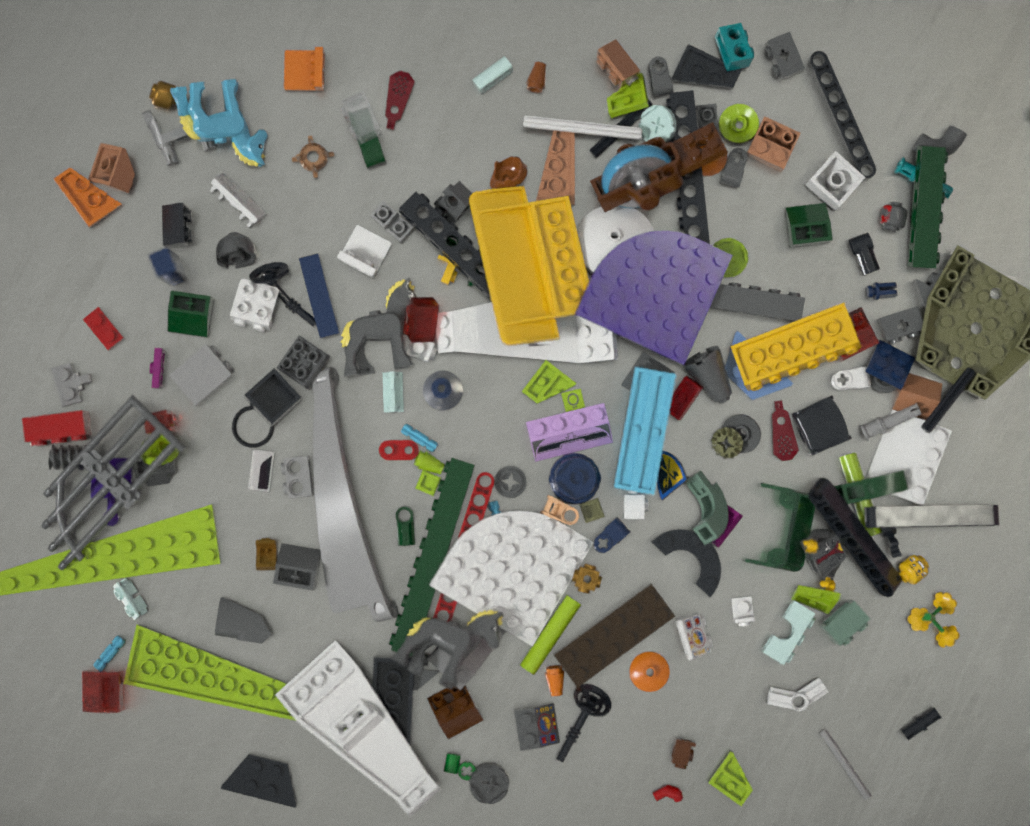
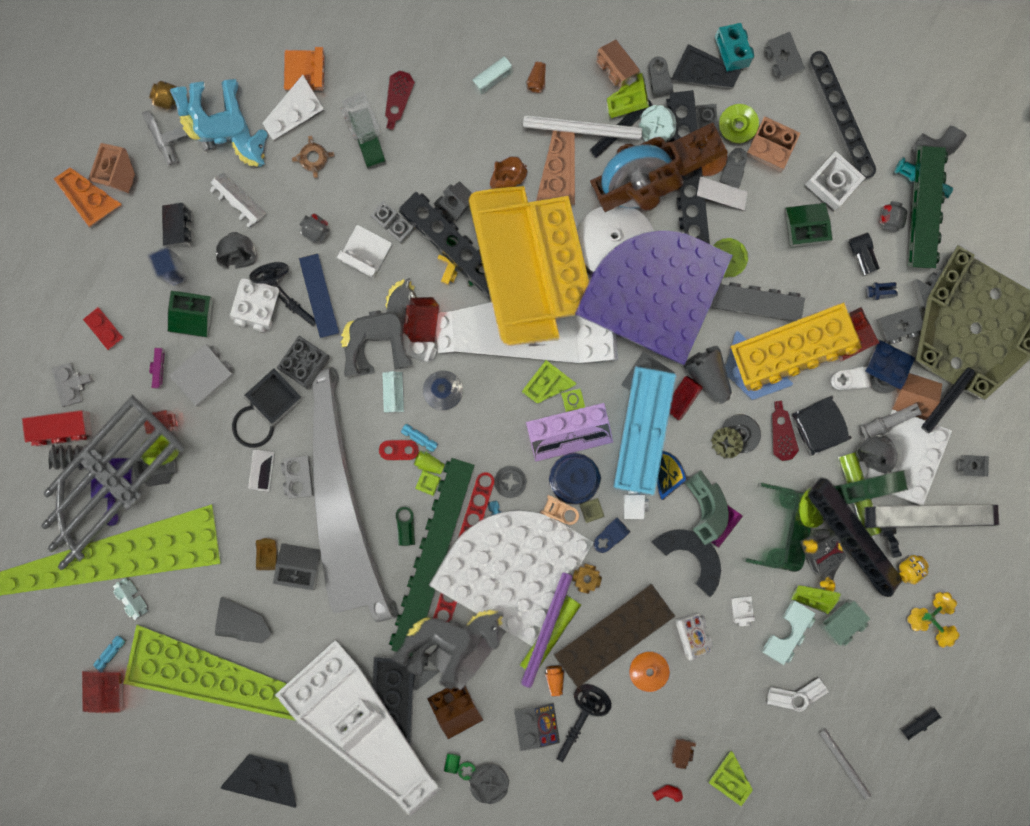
none -> white wing [262,75,324,140]
none -> dark grey head [299,213,330,243]
none -> medium lavender axle [521,572,573,688]
none -> white sticker [697,176,748,211]
none -> lime tile [799,488,824,528]
none -> dark grey cylinder [856,436,897,474]
none -> dark grey brick [958,455,989,477]

